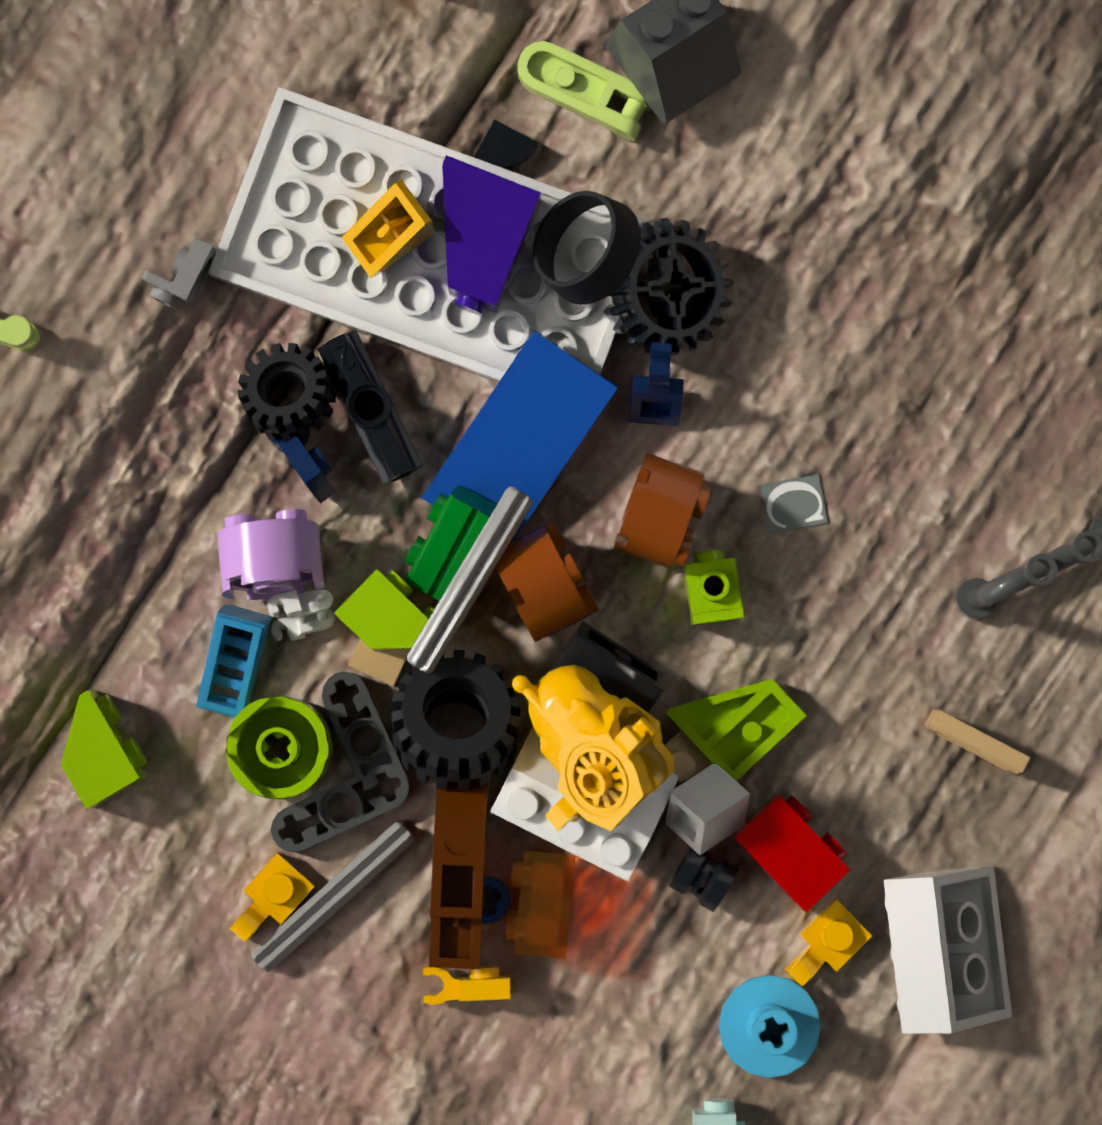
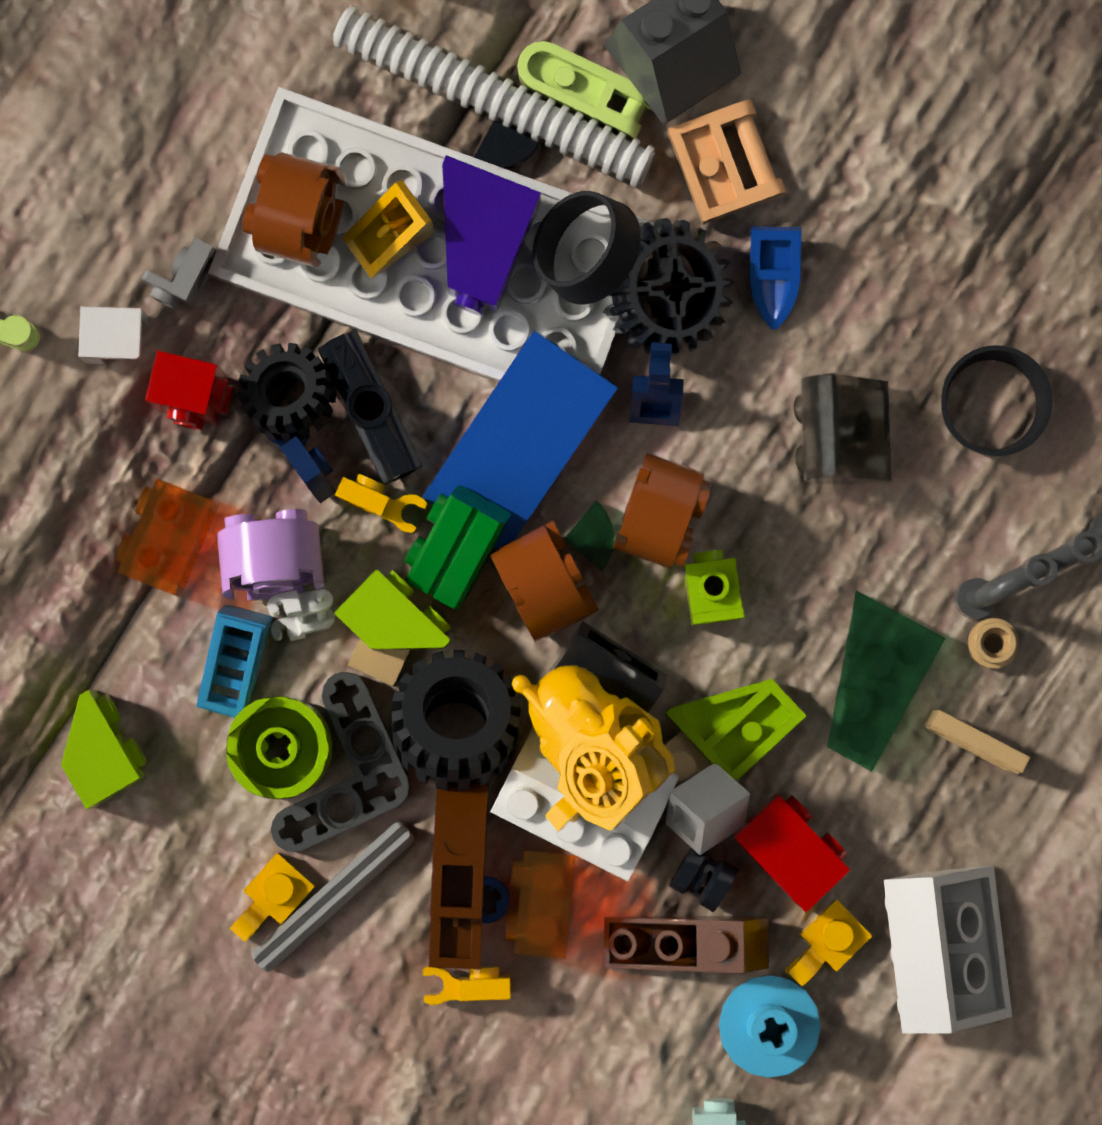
light grey axle [407,487,533,673] -> none
light grey sticker [760,474,828,534] -> none
none -> white panel [78,306,148,364]
none -> clear orange brick [116,478,219,598]
none -> red brick [145,350,234,431]
none -> dark orange brick [242,152,345,267]
none -> white piece [333,5,655,188]
none -> yellow plate [335,474,428,534]
none -> clear green tile [564,500,614,572]
none -> reddish brown slope [604,916,769,973]
none -> light nougat plate [667,100,787,225]
none -> blue plate [750,226,802,329]
none -> clear smoke brick [794,373,892,484]
none -> clear green wing [827,590,946,773]
none -> black tyre [941,345,1052,456]
none -> tan plate [968,618,1019,669]

